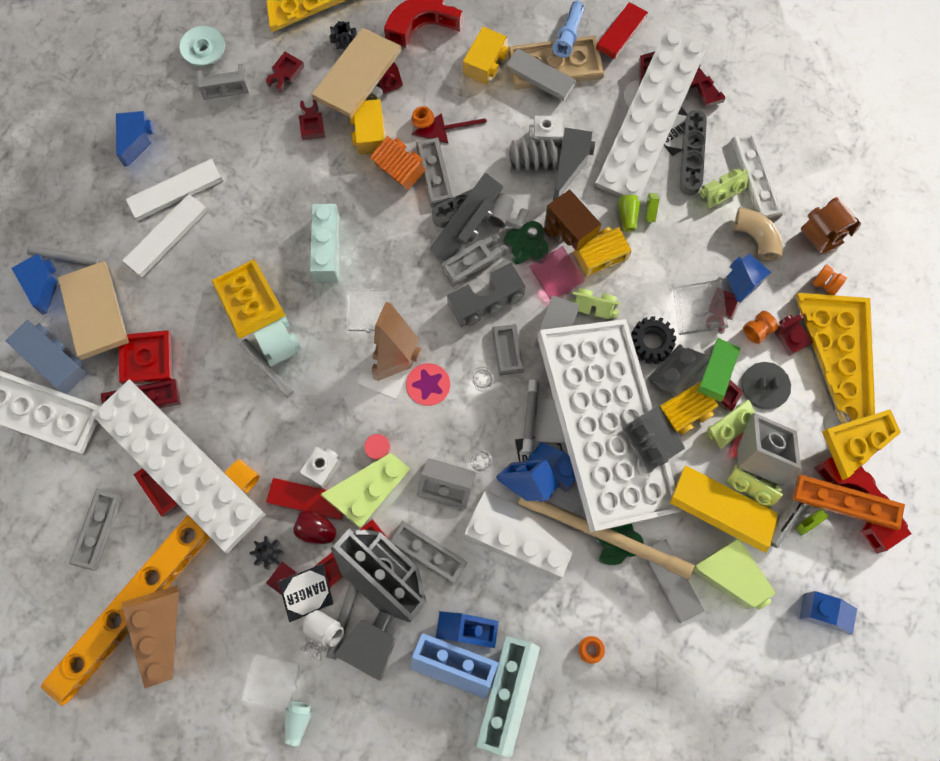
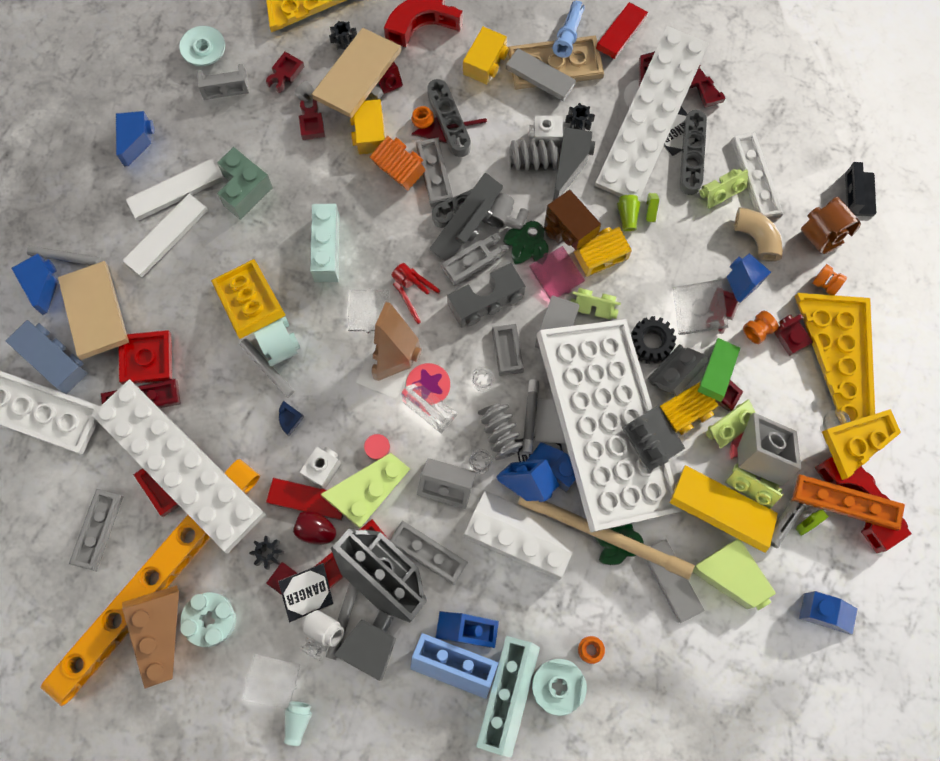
dark grey piece [742,361,791,410] -> none
none -> light aqua plate [180,592,236,647]
none -> sand green brick [217,147,273,220]
none -> dark blue tile [279,401,304,436]
none -> light grey hinge [294,81,314,102]
none -> red plant [391,263,440,324]
none -> clear tile [401,382,457,434]
none -> dark grey beam [427,79,471,157]
none -> light grey piece [478,404,524,460]
none -> light aqua plate [532,659,587,716]
none -> black gear [565,103,595,131]
none -> black panel [845,162,877,217]

